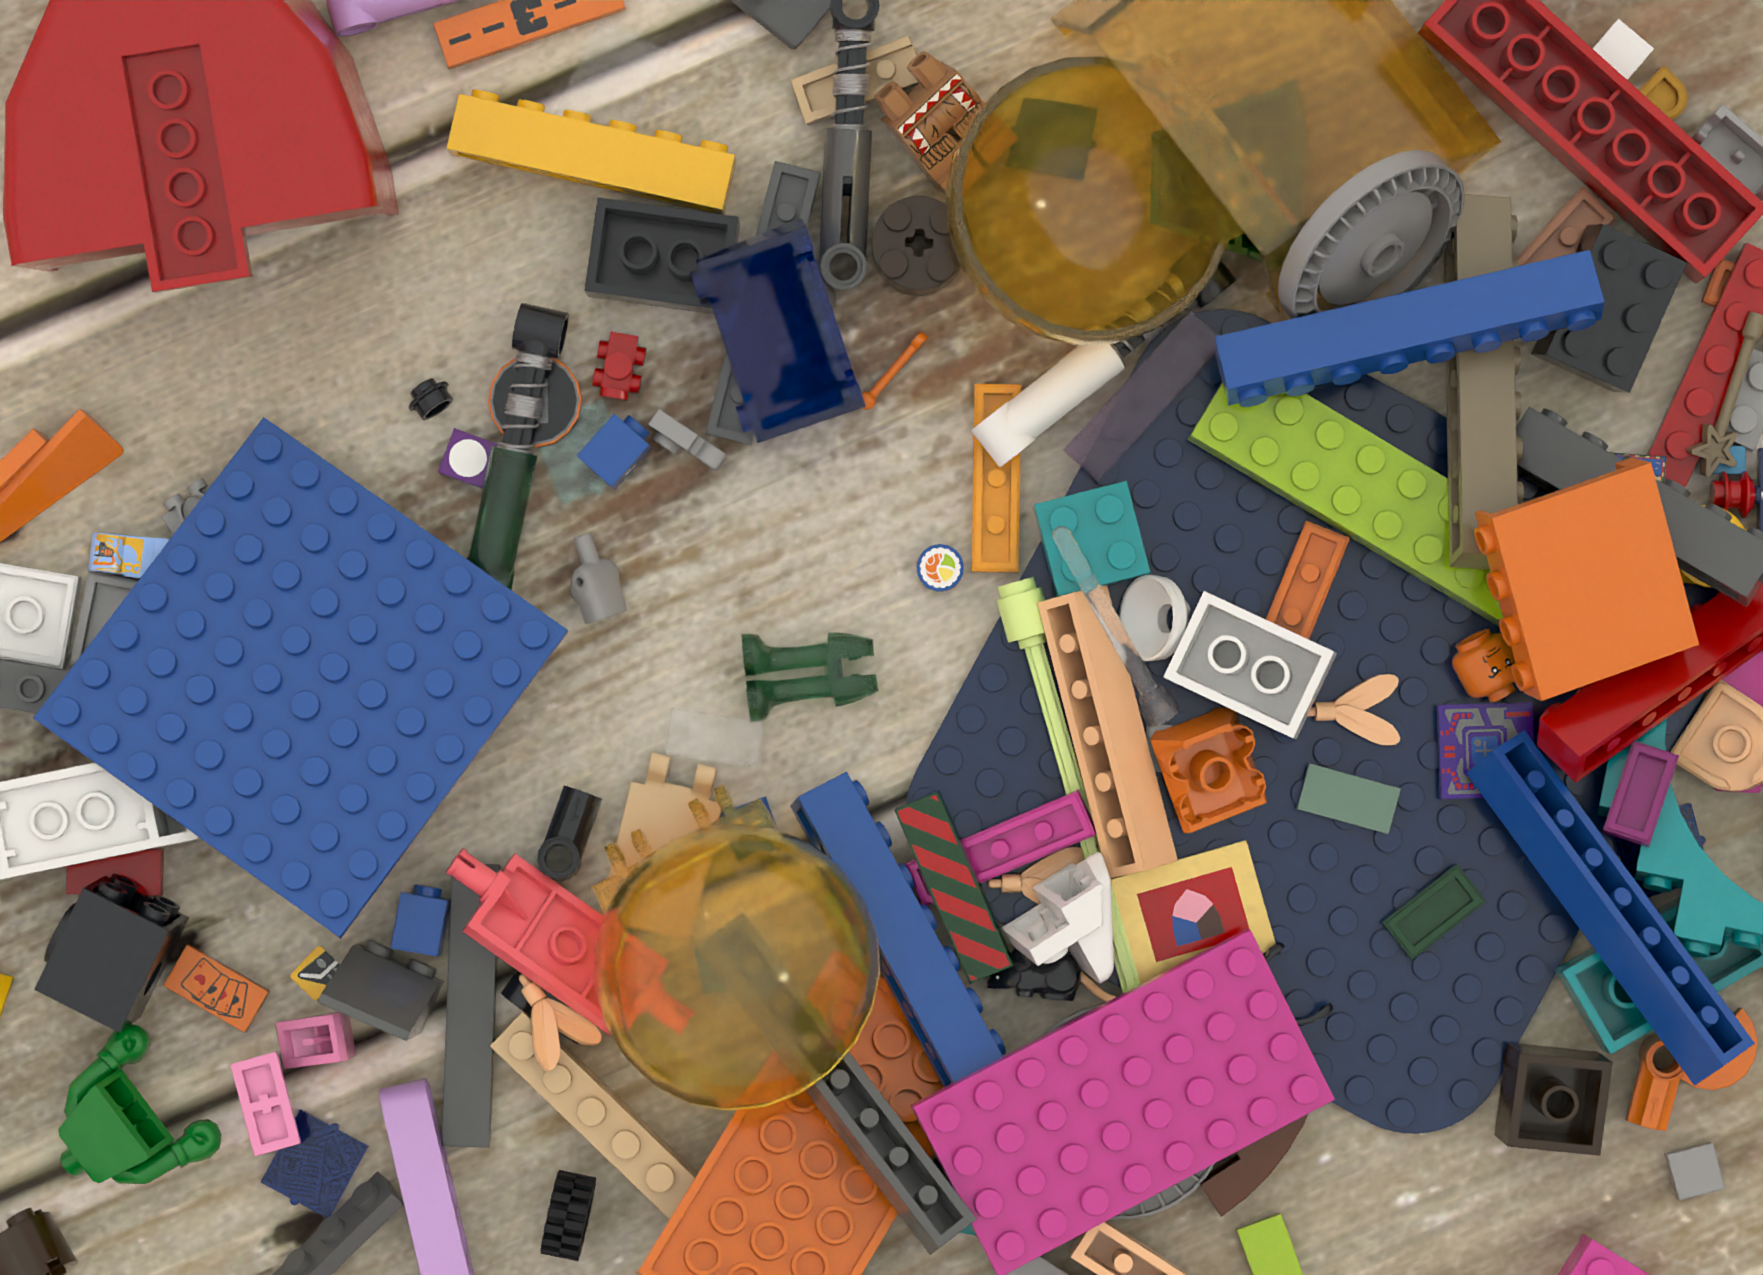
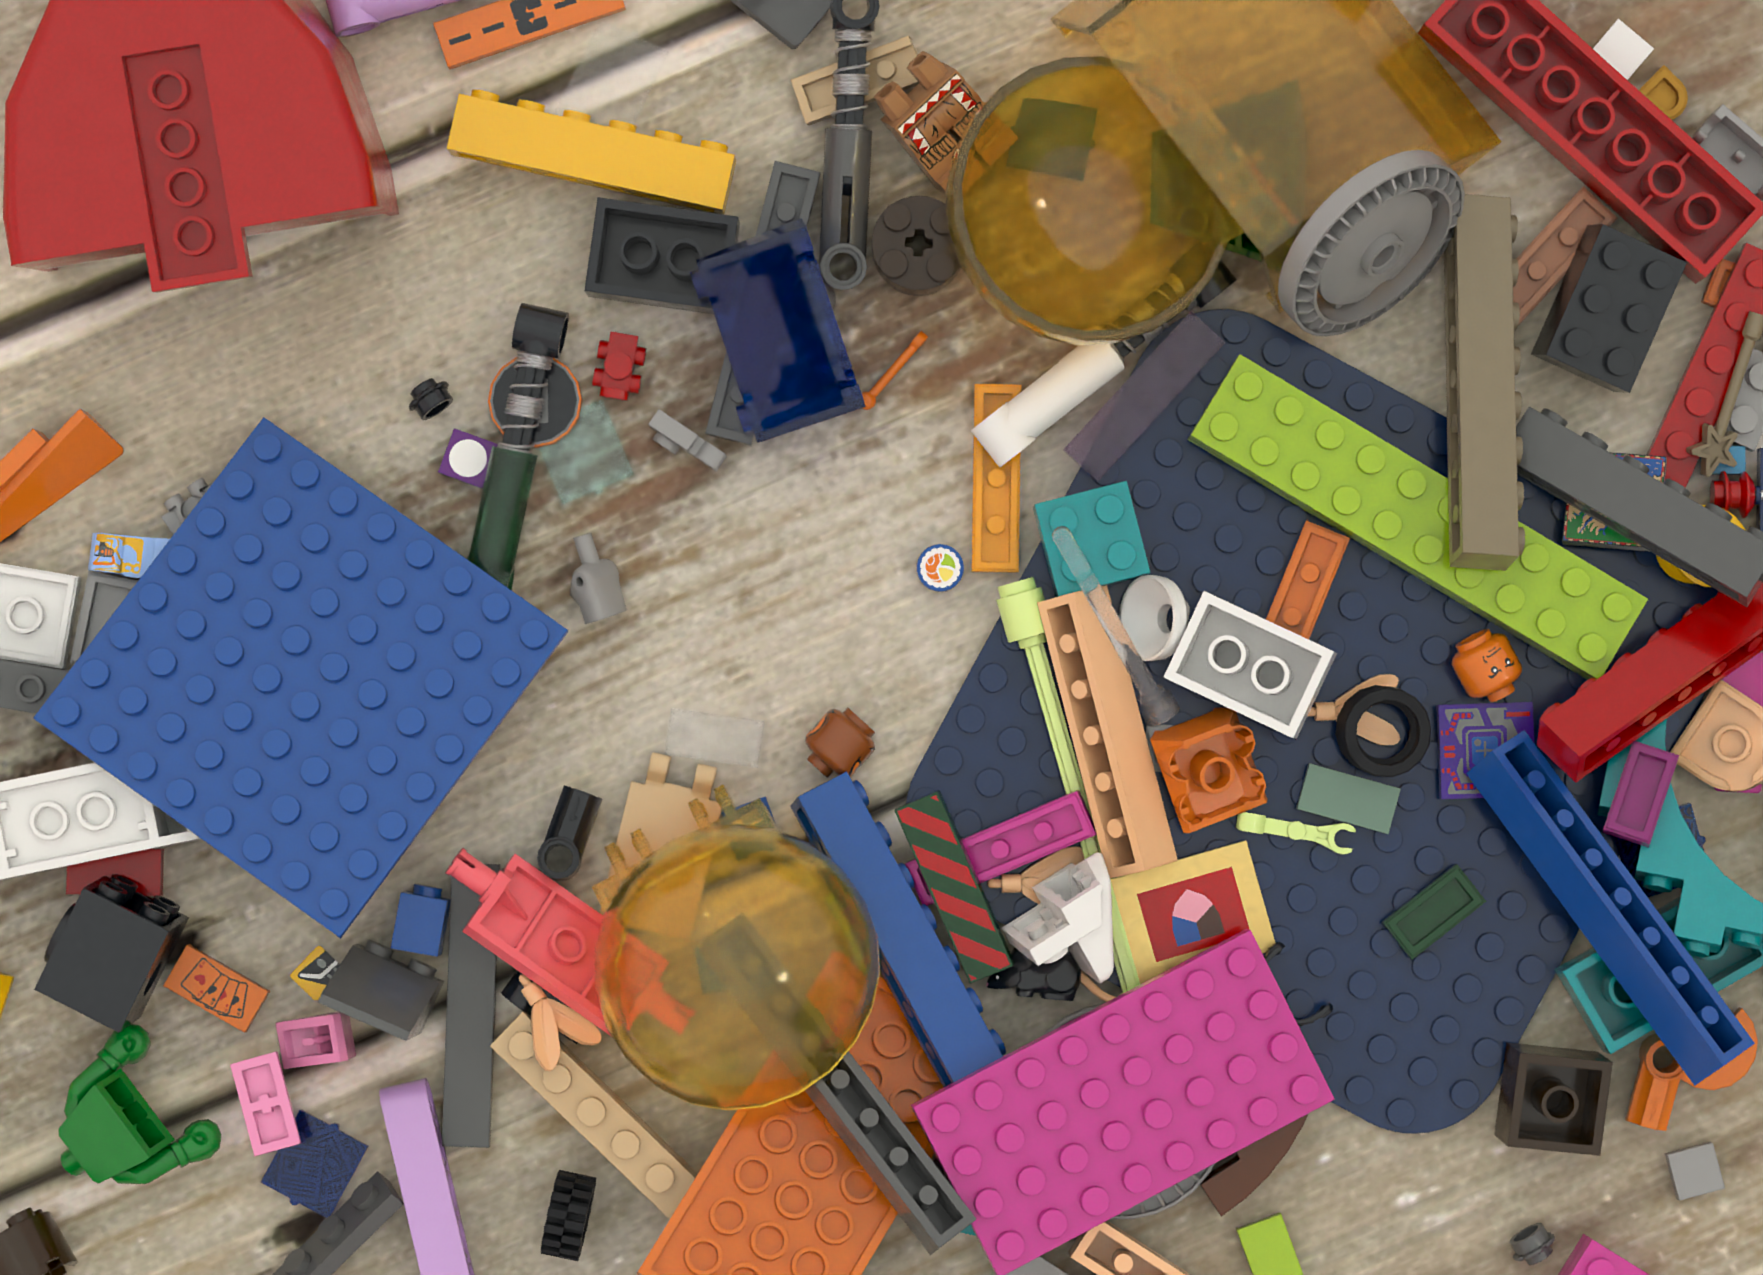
blue brick [576,414,652,490] -> none
clear green piece [741,632,879,723] -> none
blue brick [1214,250,1605,407] -> none
orange panel [1474,457,1699,701] -> none
none -> dark orange head [805,707,875,778]
none -> yellowish green piece [1236,812,1356,854]
none -> black tyre [1335,685,1431,777]
none -> dark grey plate [1509,1223,1555,1265]

